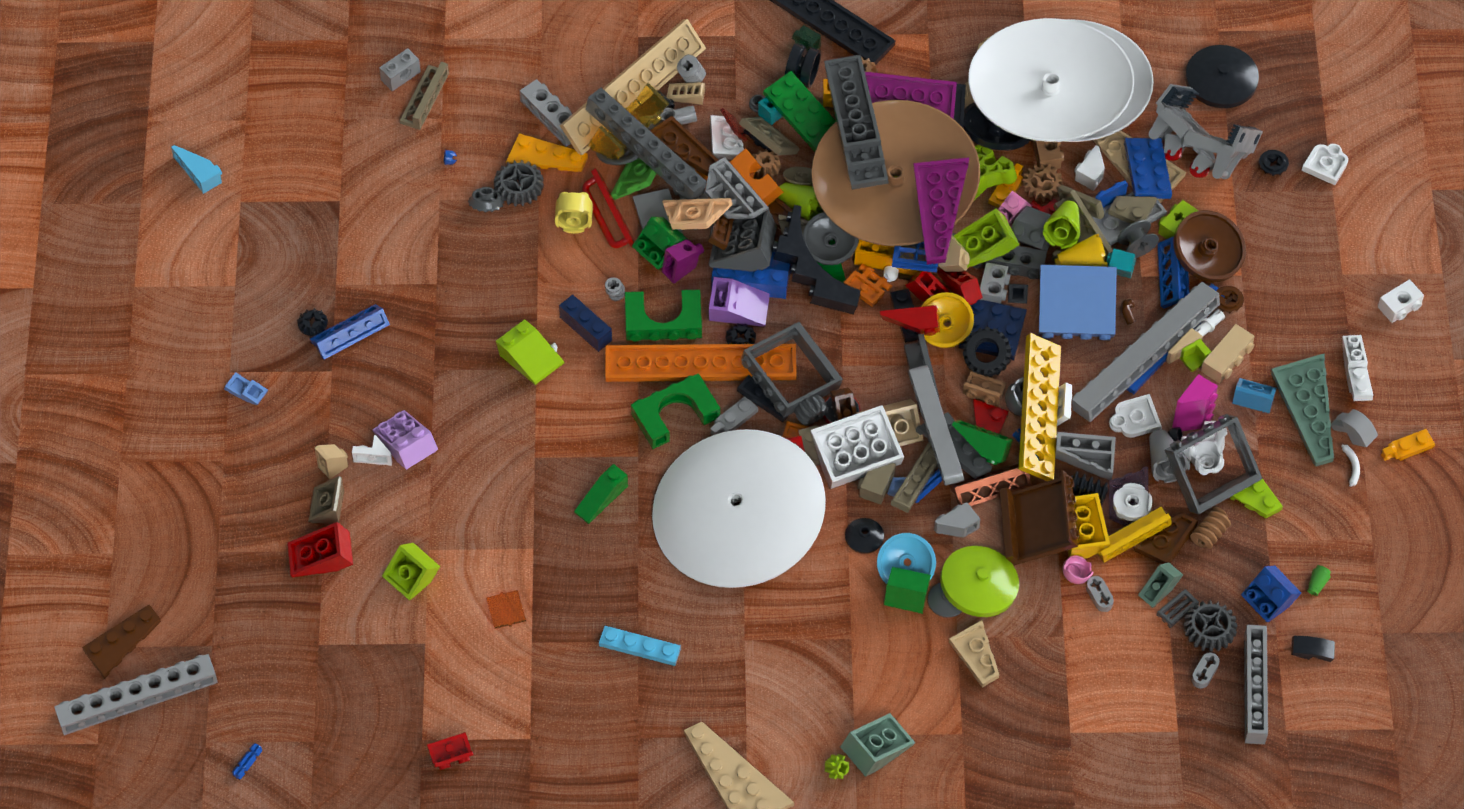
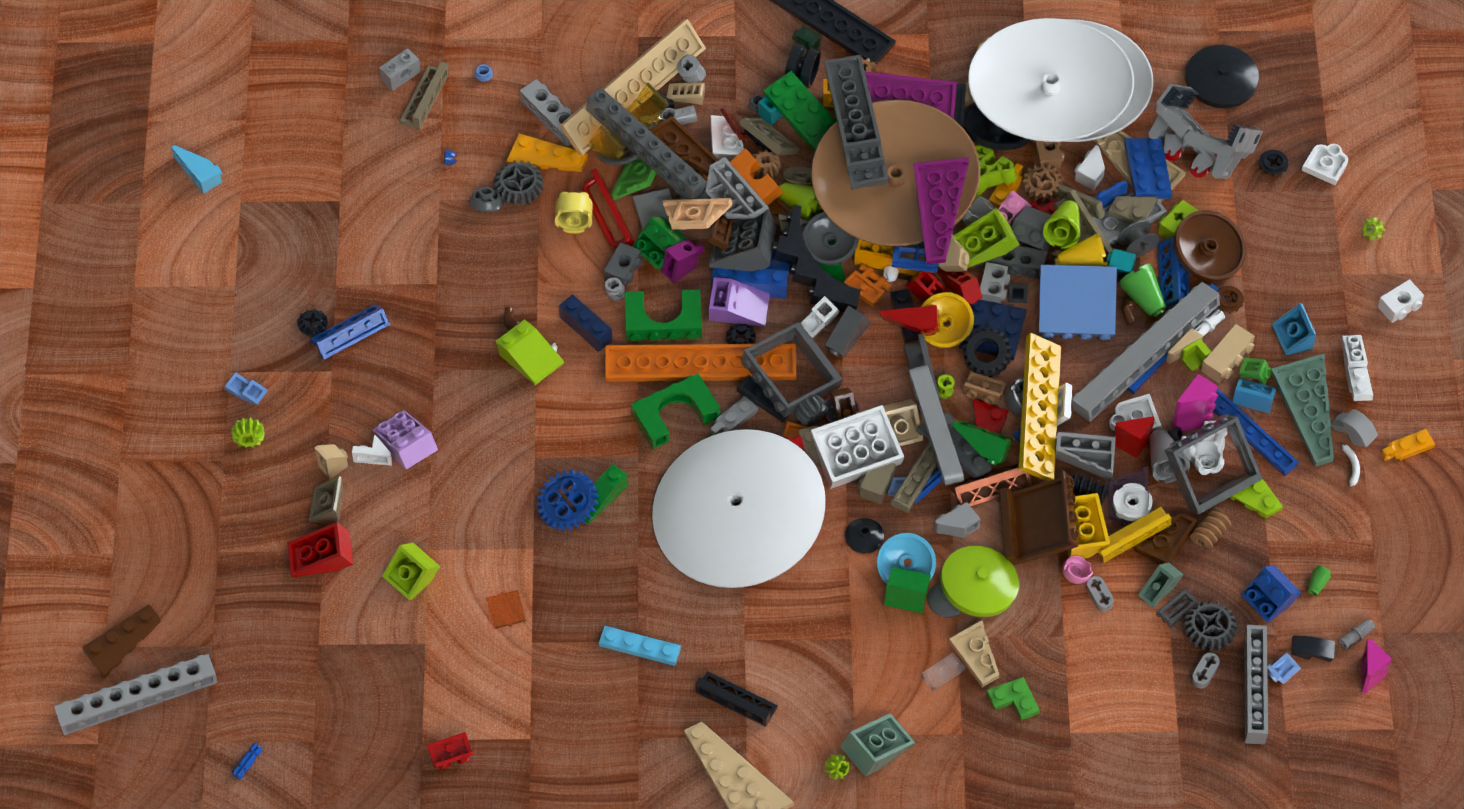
none -> lime gear [232,417,265,449]
none -> medium blue plate [475,64,493,82]
none -> reddish brown arm [504,307,521,329]
none -> blue gear [536,469,599,532]
none -> dark grey brick [604,242,643,288]
none -> black fence [696,671,778,727]
none -> white brick [801,296,839,338]
none -> dark grey slope [825,306,871,357]
none -> clear plate [921,652,965,691]
none -> lime bush [937,374,955,399]
none -> light grey brick [962,196,995,226]
none -> bright green plate [986,677,1040,720]
none -> red slope [1113,416,1154,458]
none -> bright green cone [1119,264,1166,318]
none -> blue tile [1213,388,1299,476]
none -> bright green bracket [1239,358,1271,385]
none -> light blue bracket [1267,653,1301,684]
none -> dark azure slope [1272,303,1316,355]
none -> light grey axle [1339,620,1375,650]
none -> lime gear [1361,217,1386,241]
none -> dark pink slope [1362,639,1392,693]

